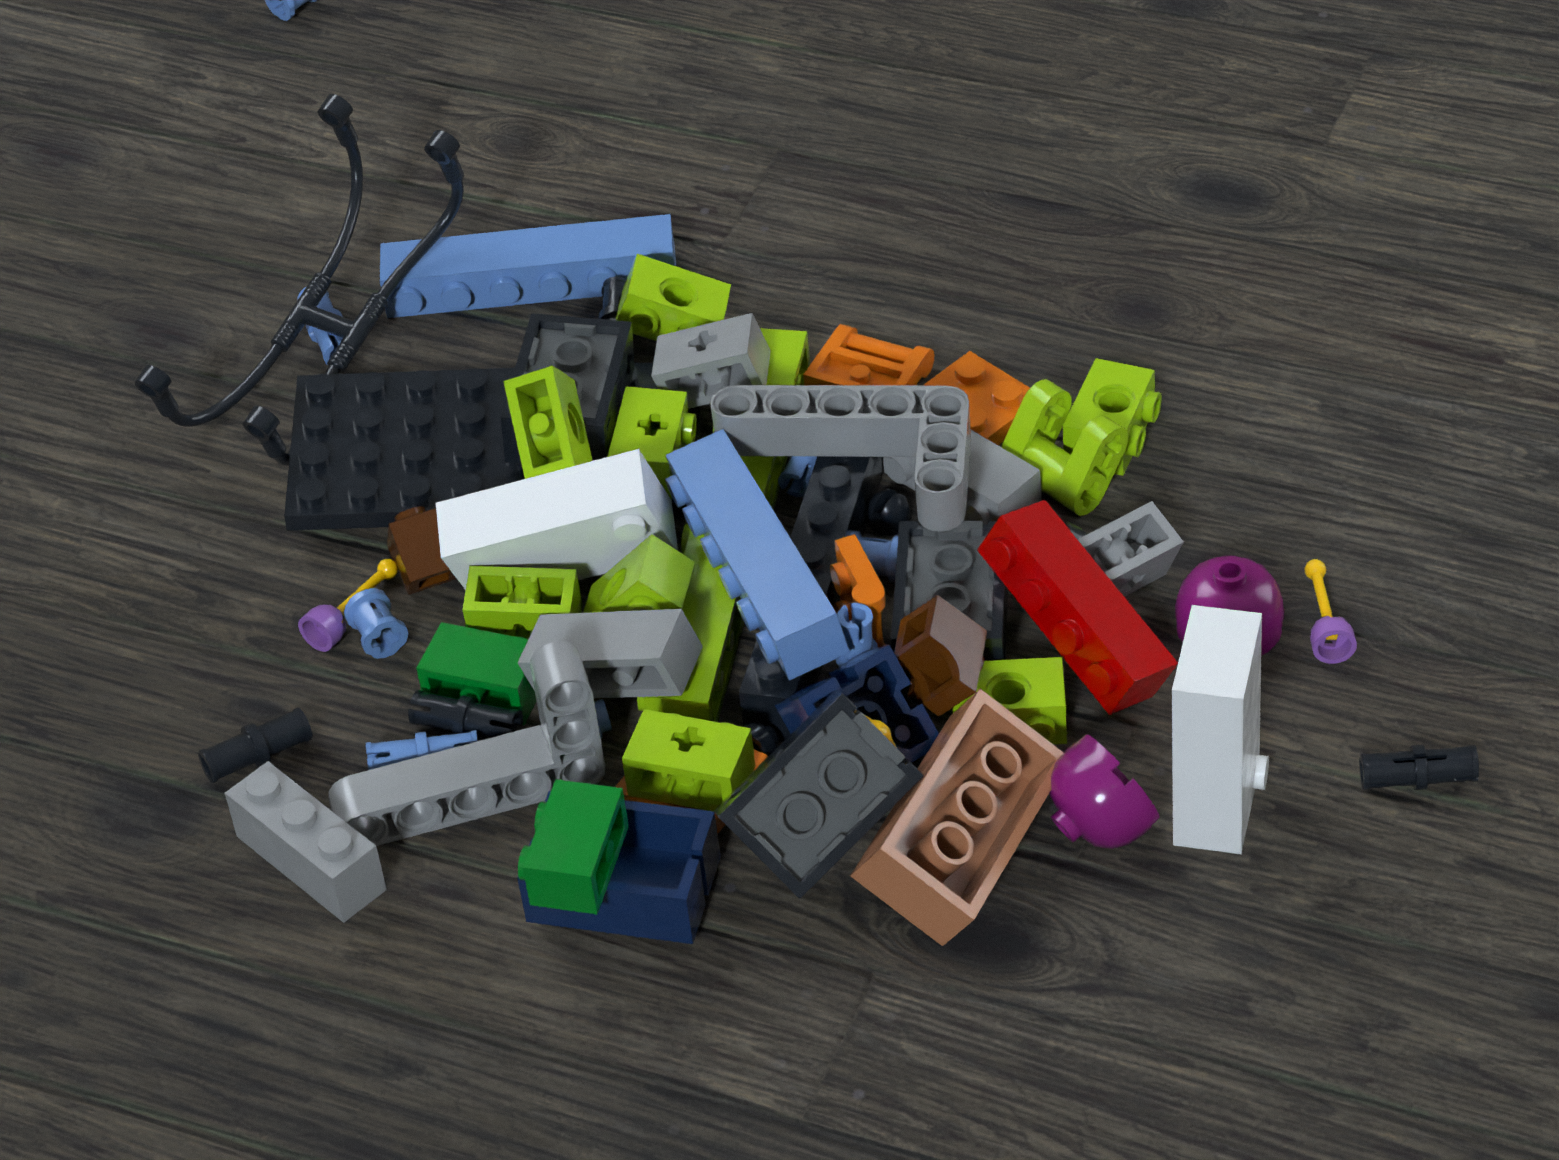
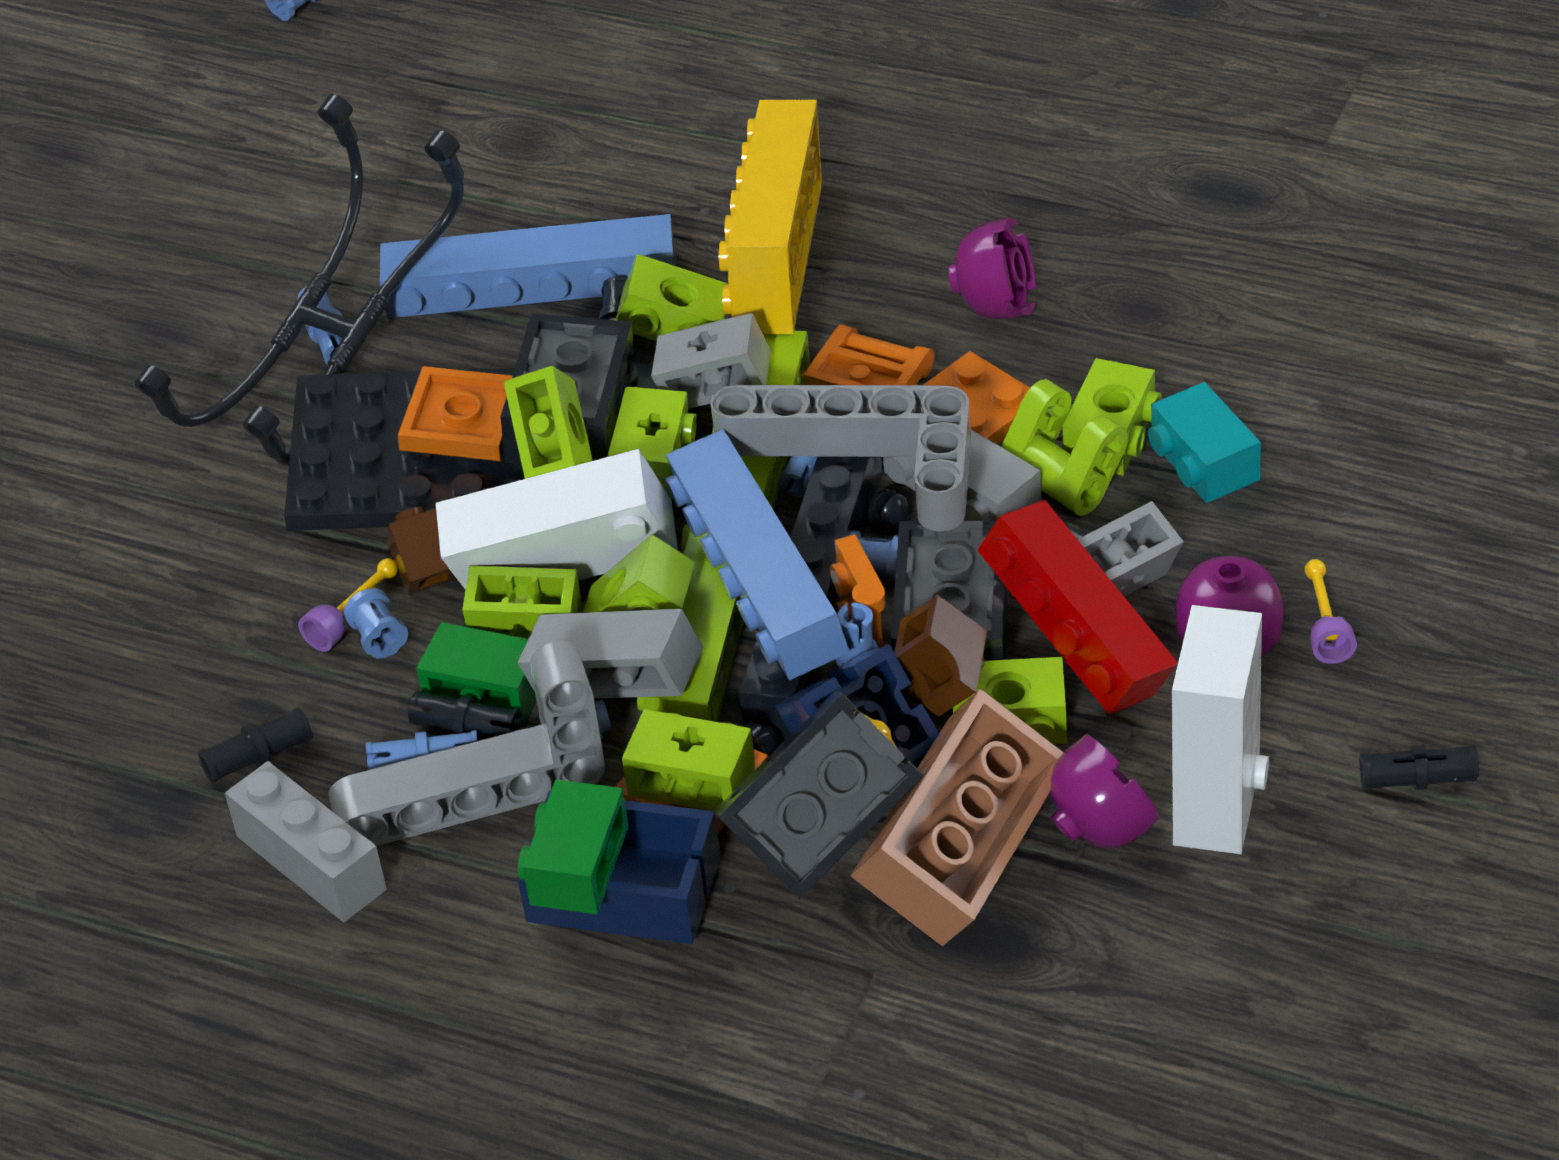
none -> orange plate [398,366,512,461]
none -> yellow brick [719,100,822,334]
none -> magenta cylinder [949,218,1036,319]
none -> teal brick [1148,382,1261,503]

